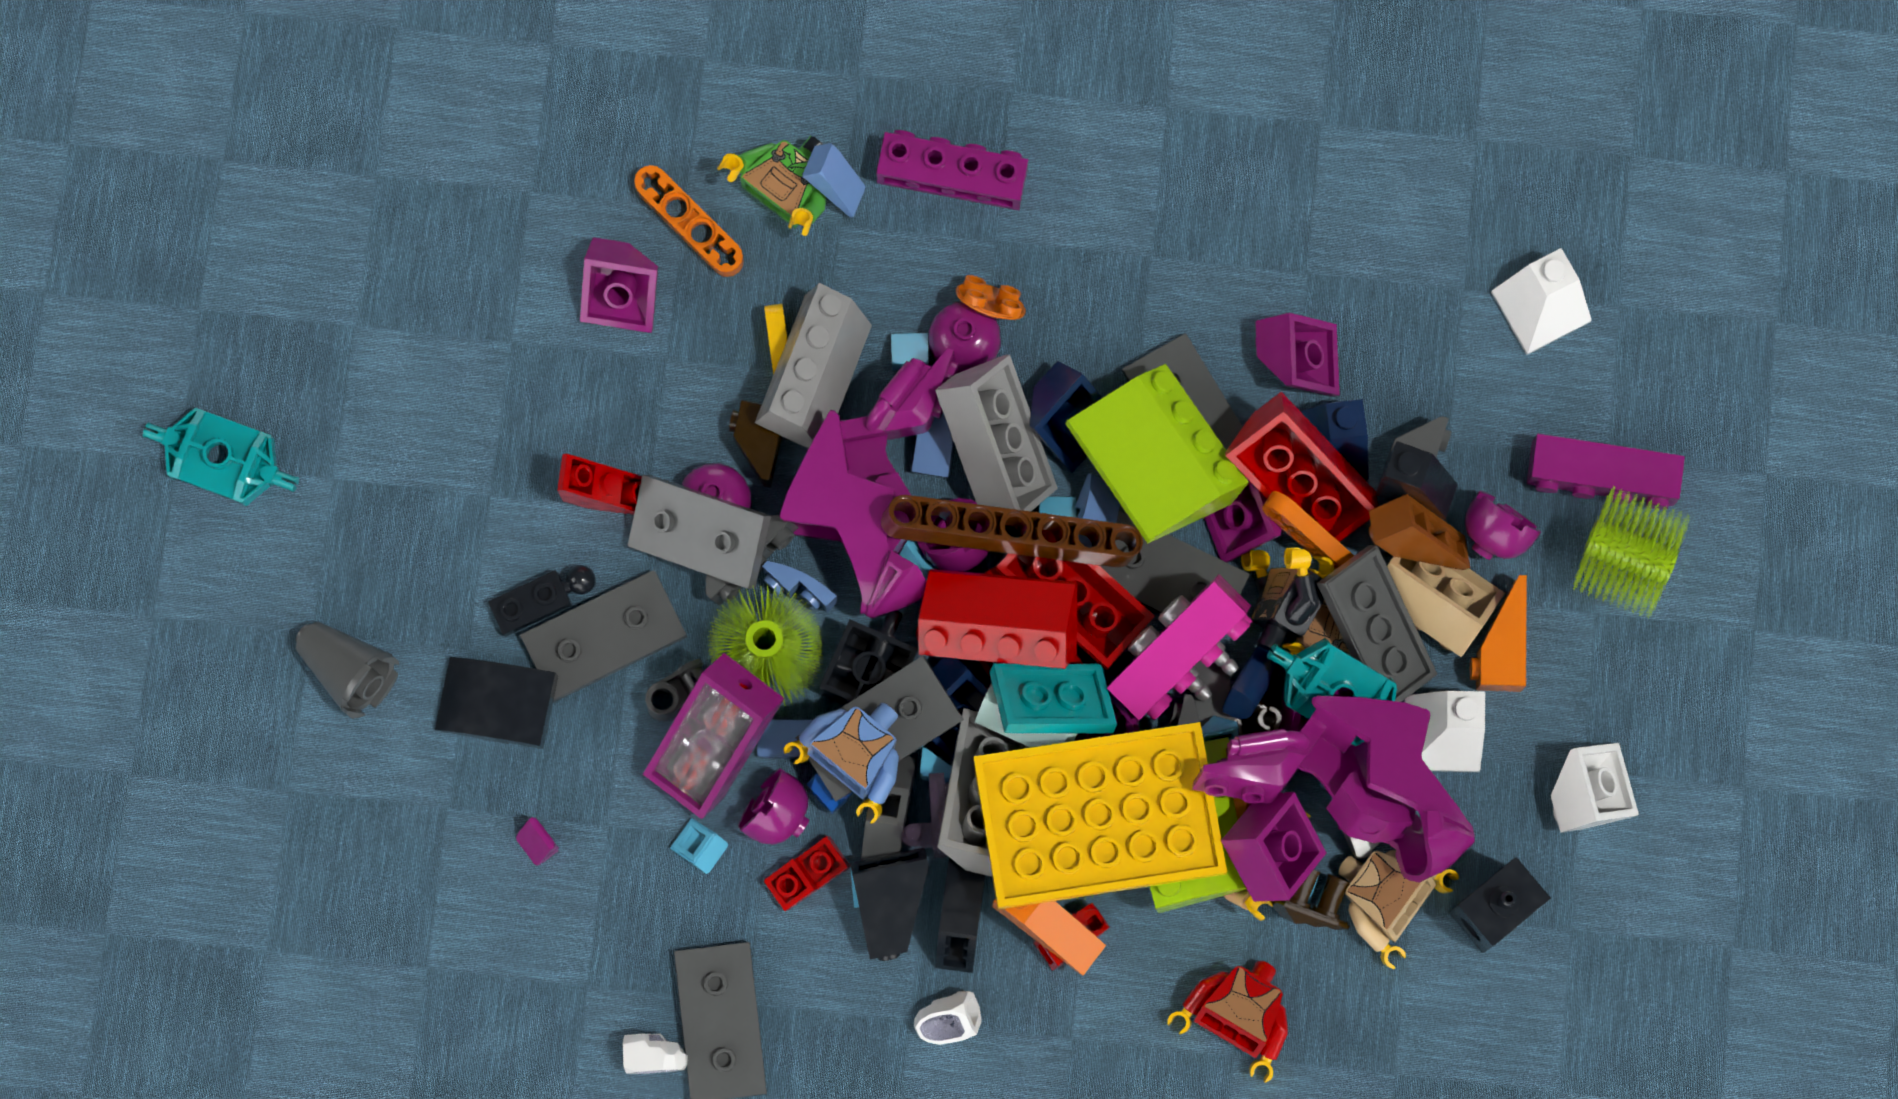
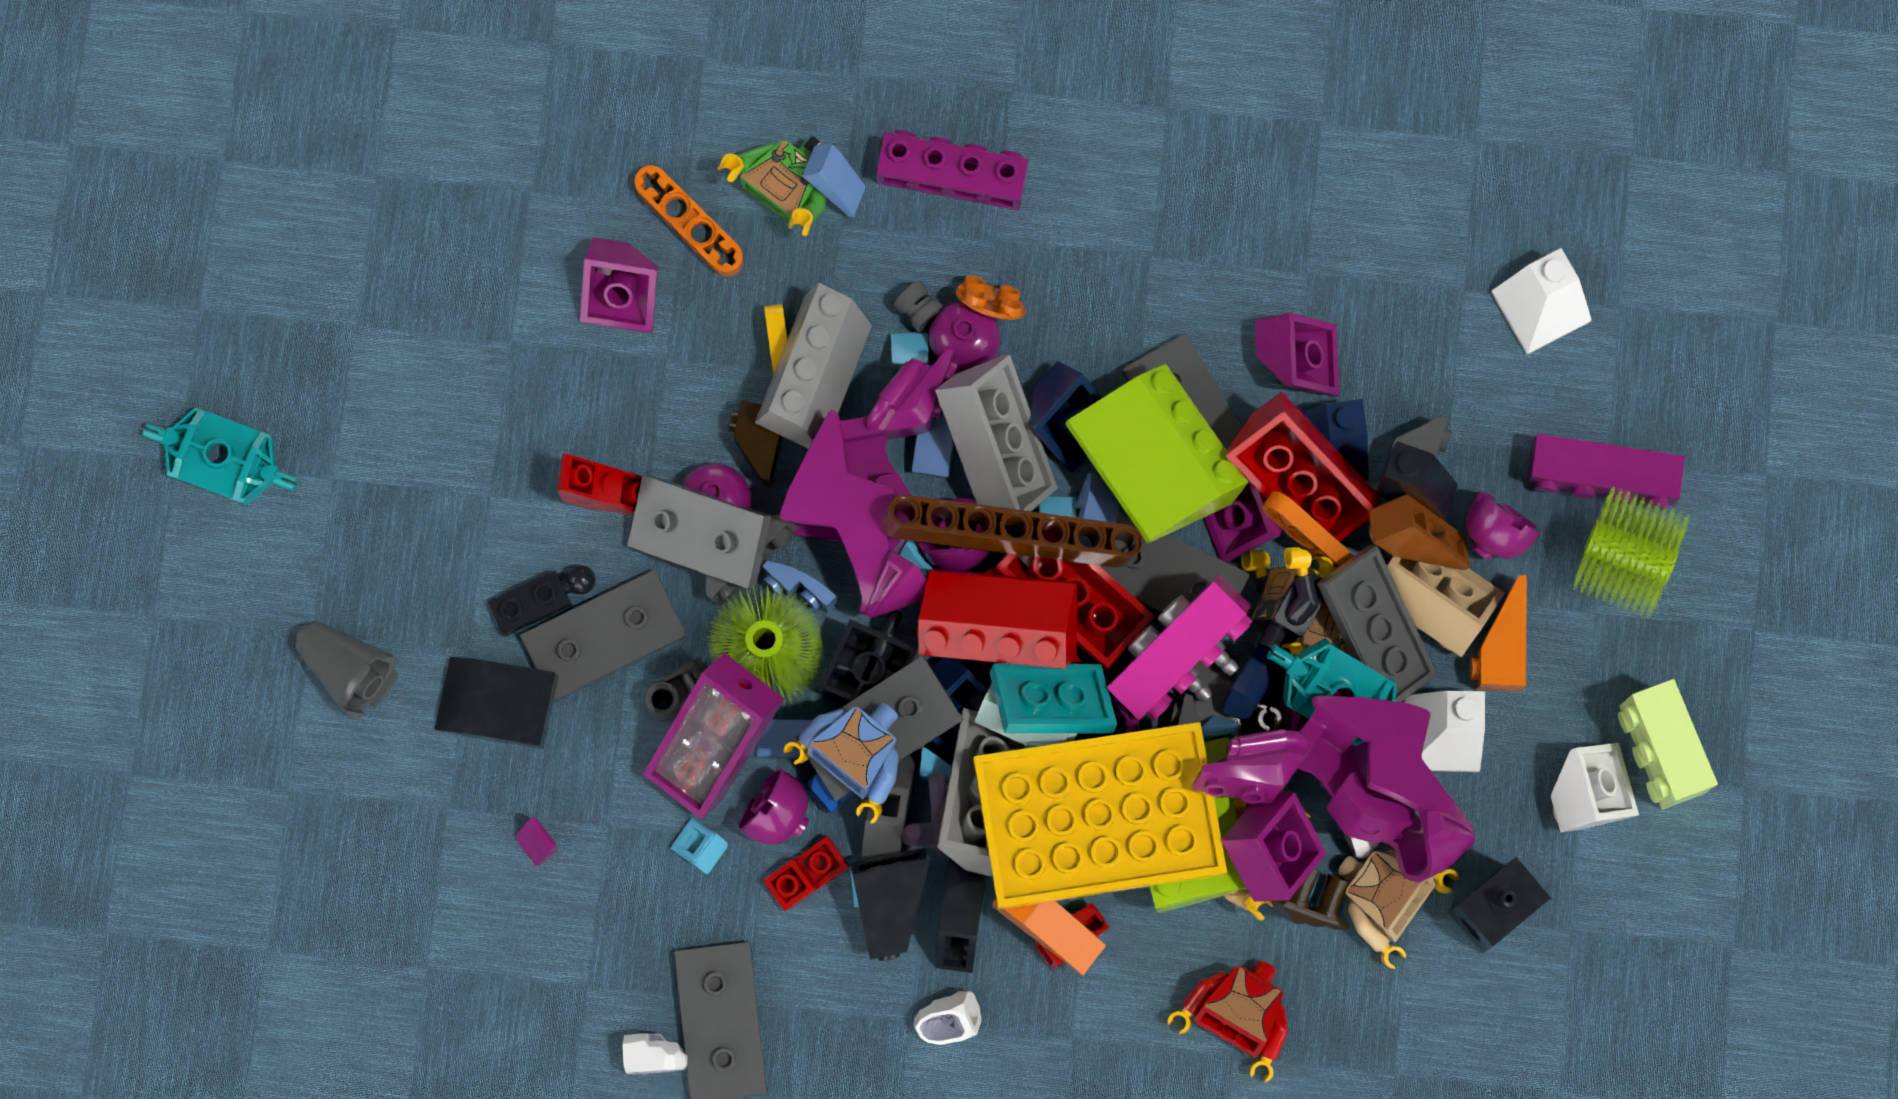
none -> dark grey wheel [893,280,944,332]
none -> yellowish green brick [1618,679,1718,810]

